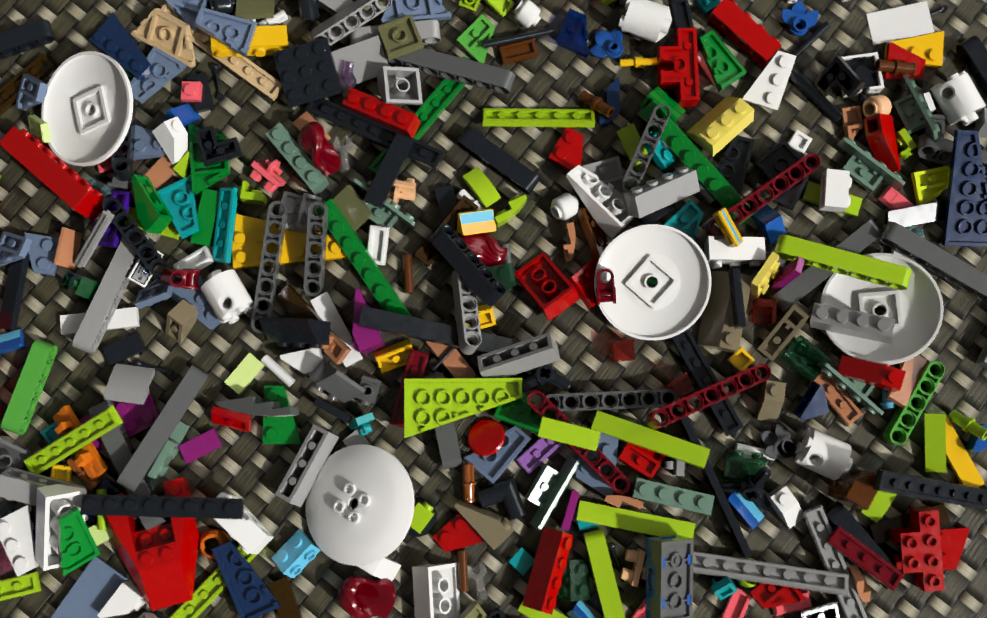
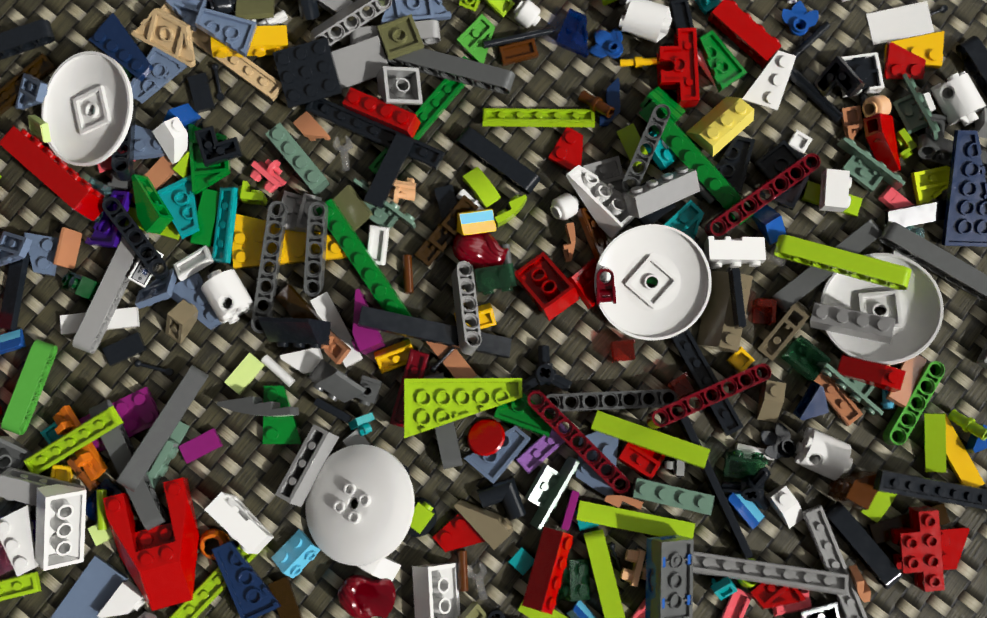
green wing [57,506,100,576] -> none
light grey axle [74,210,114,268] -> none
black plate [80,494,244,519] -> none
light grey slope [104,363,155,405] -> none
dark red piece [161,268,201,290] -> none
coral plate [181,81,203,102] -> none
red plate [211,406,252,433] -> none
dark red piece [297,121,341,176] -> none
clear purple arm [342,61,357,88] -> none
black beam [430,223,506,306] -> none
dark orange axle [461,462,476,503] -> none
light grey brick [477,332,560,378] -> none
lime tile [537,416,601,451] -> none
yellow slope [713,208,743,248] -> none
light yellow plate [751,252,781,298] -> none
magenta tile [772,257,805,291] -> none
dark red tile [826,525,904,591] -> none
reddish brown pin [875,59,917,75] -> none

